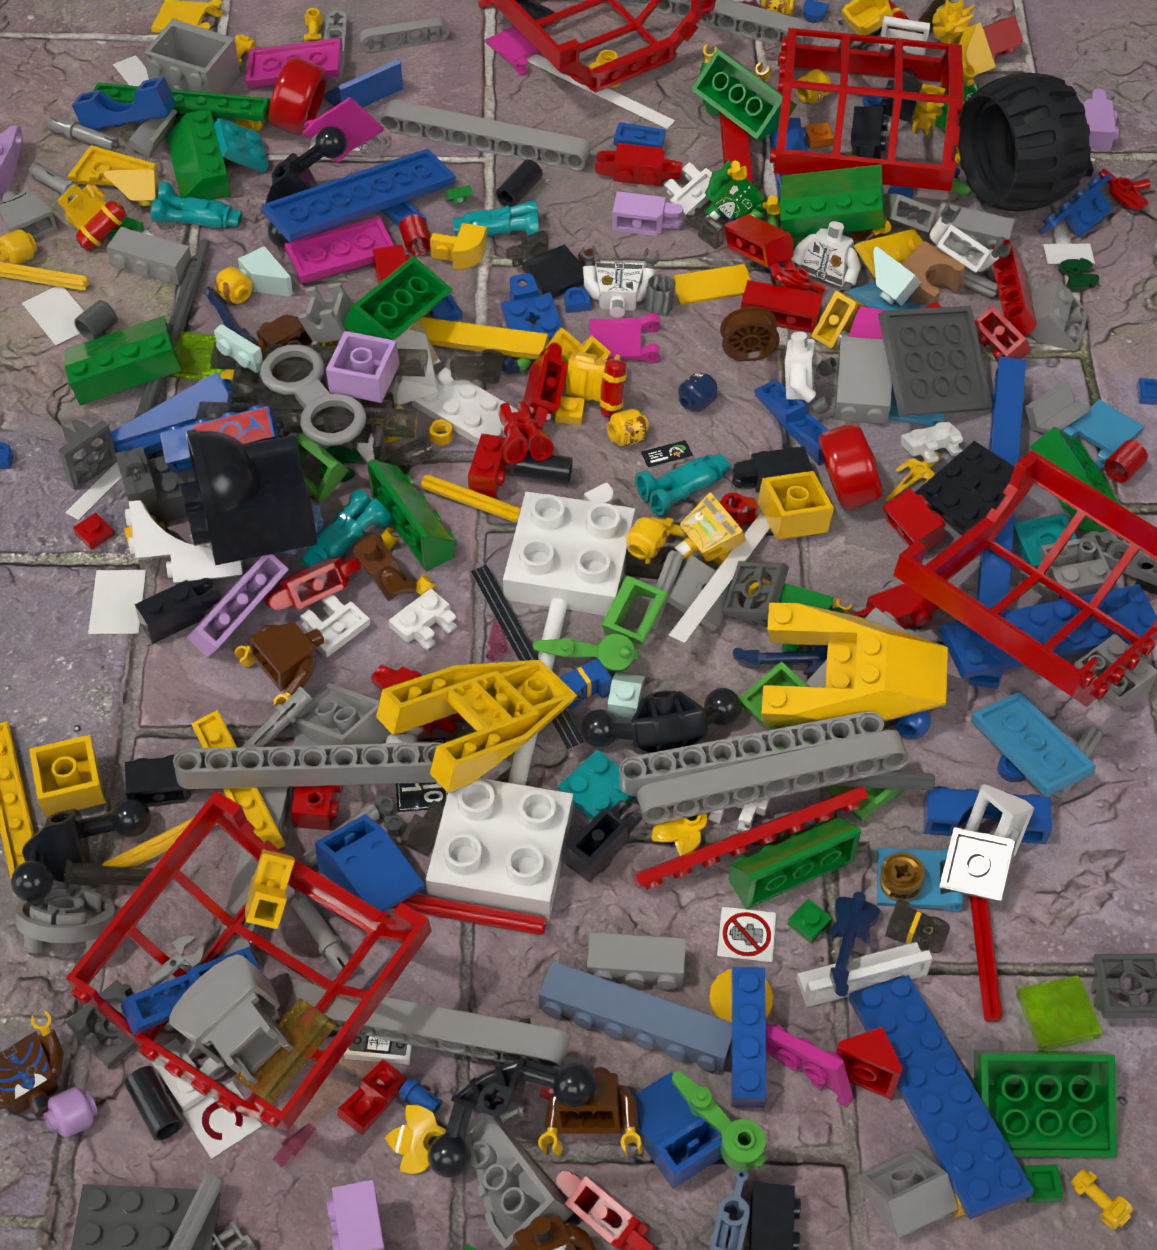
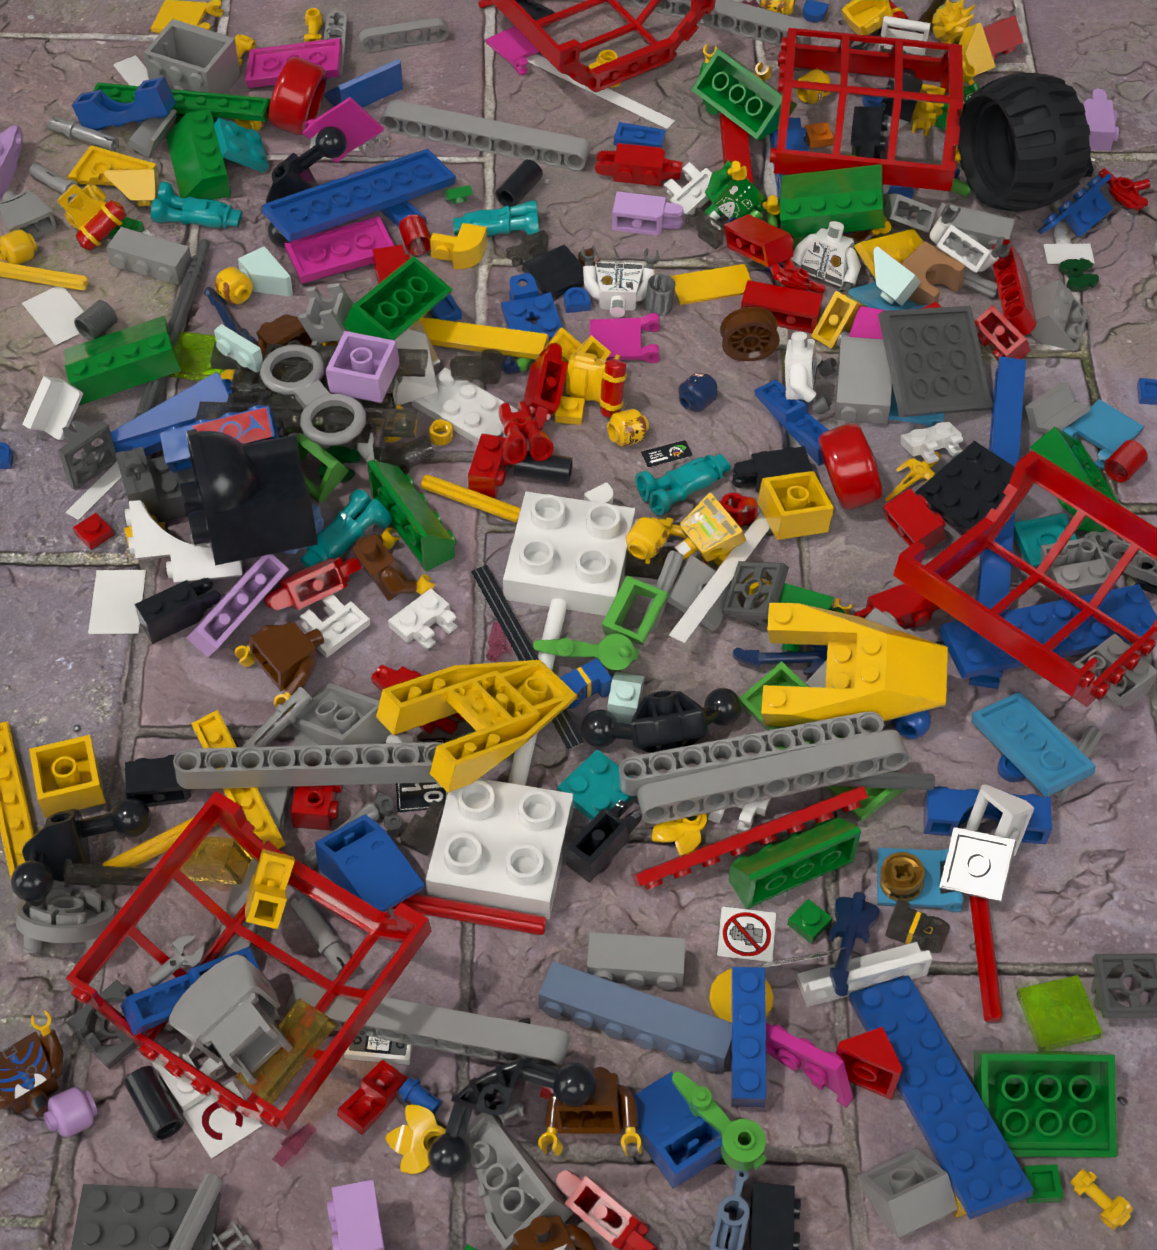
none -> white panel [22,376,83,440]
none -> clear yellow slope [180,836,252,885]
none -> sticker [755,947,845,967]

